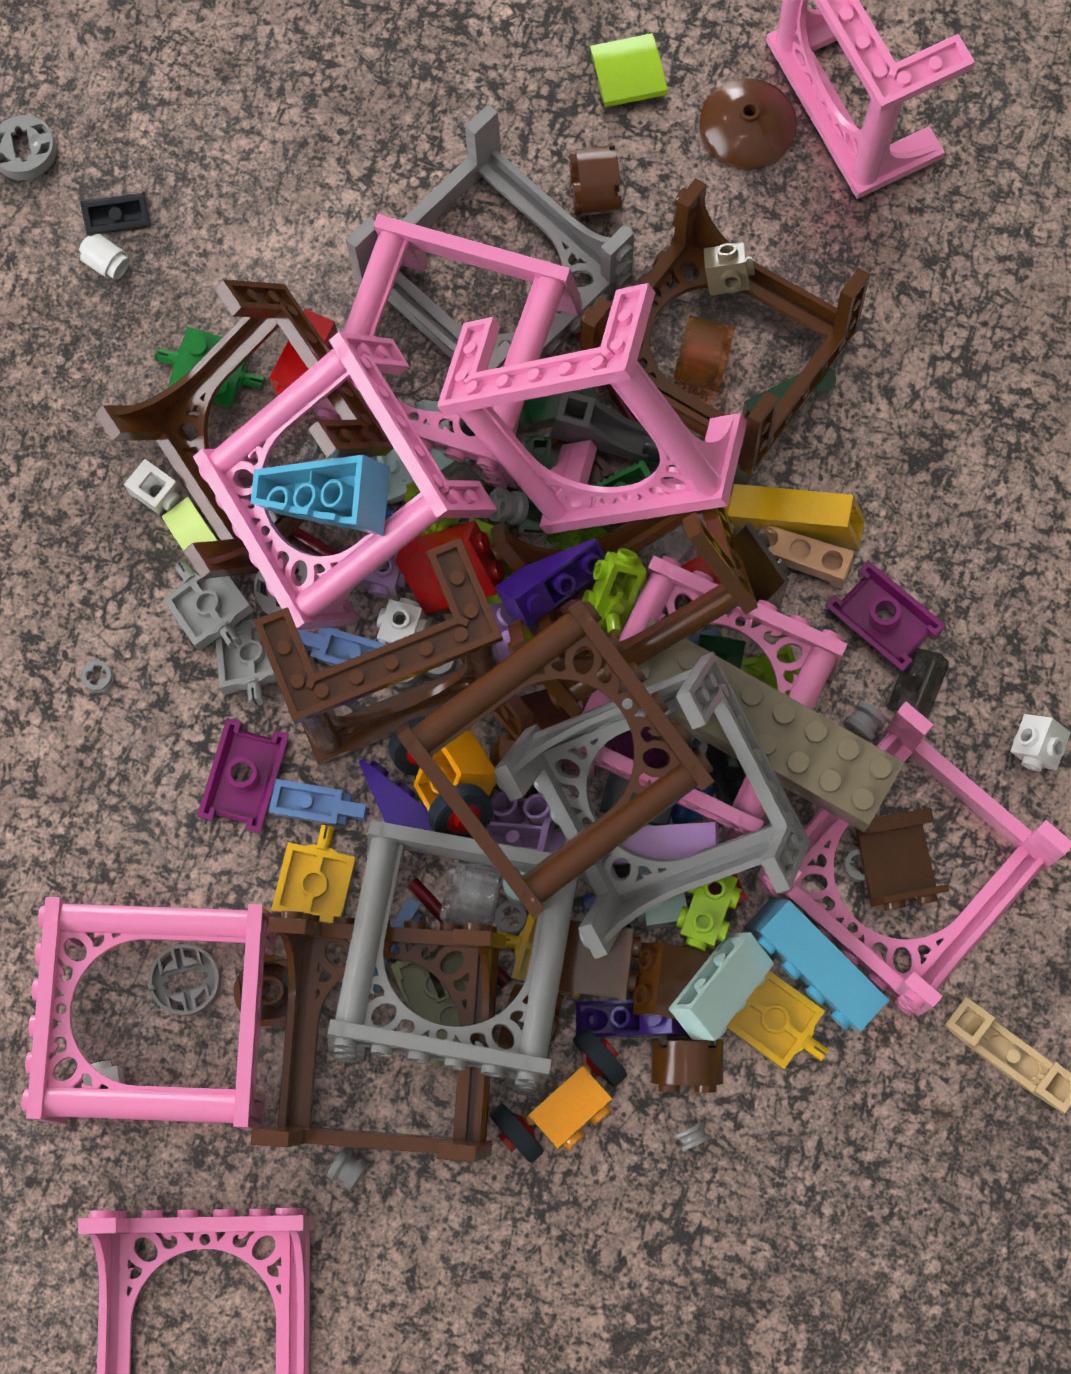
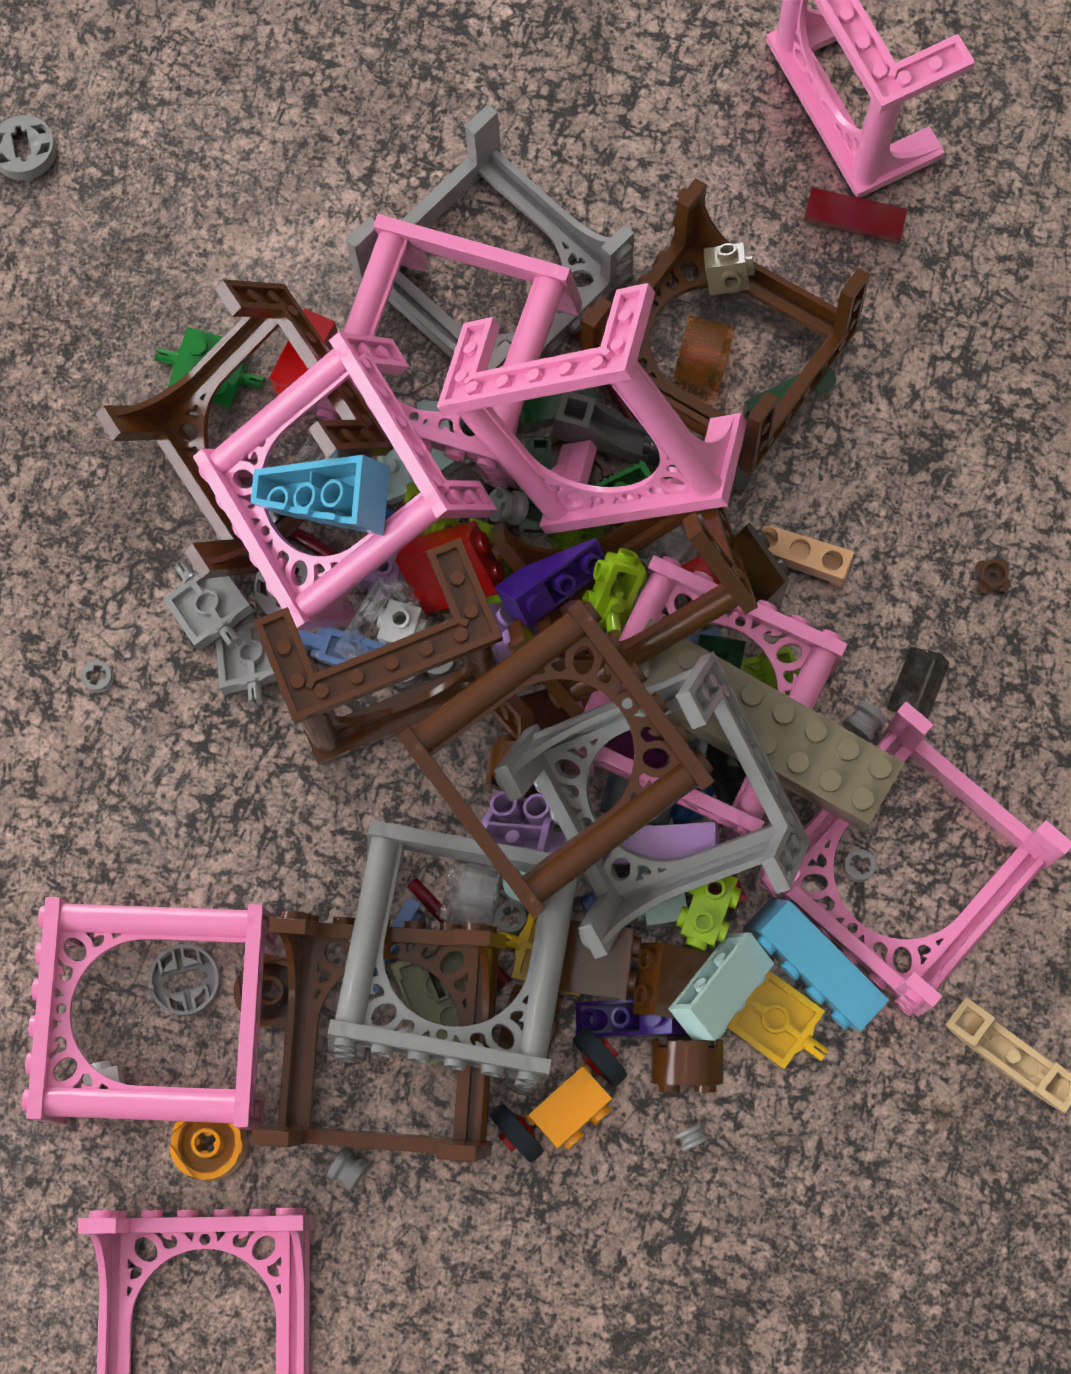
white brick [79,234,130,280] -> none
black slope [80,190,151,234] -> none
white brick [124,459,181,515] -> none
yellowish green slope [162,497,218,551] -> none
magenta piece [197,718,289,834] -> none
medium blue hinge [269,779,369,826] -> none
yellow plate [271,825,357,923] -> none
dark purple slope [359,759,433,860] -> none
brick [388,716,497,839] -> none
reddish brown brick [569,145,622,216] -> none
lime slope [590,33,668,107] -> none
reddish brown dish [699,78,797,170] -> none
yellow slope [725,484,865,550] -> none
magenta piece [825,560,946,672] -> none
reddish brown panel [854,808,949,911] -> none
white brick [1010,714,1071,772] -> none
none -> light orange brick [170,1121,249,1181]
none -> clear panel [334,577,420,660]
none -> dark red tile [804,187,908,243]
none -> reddish brown plate [975,559,1011,594]

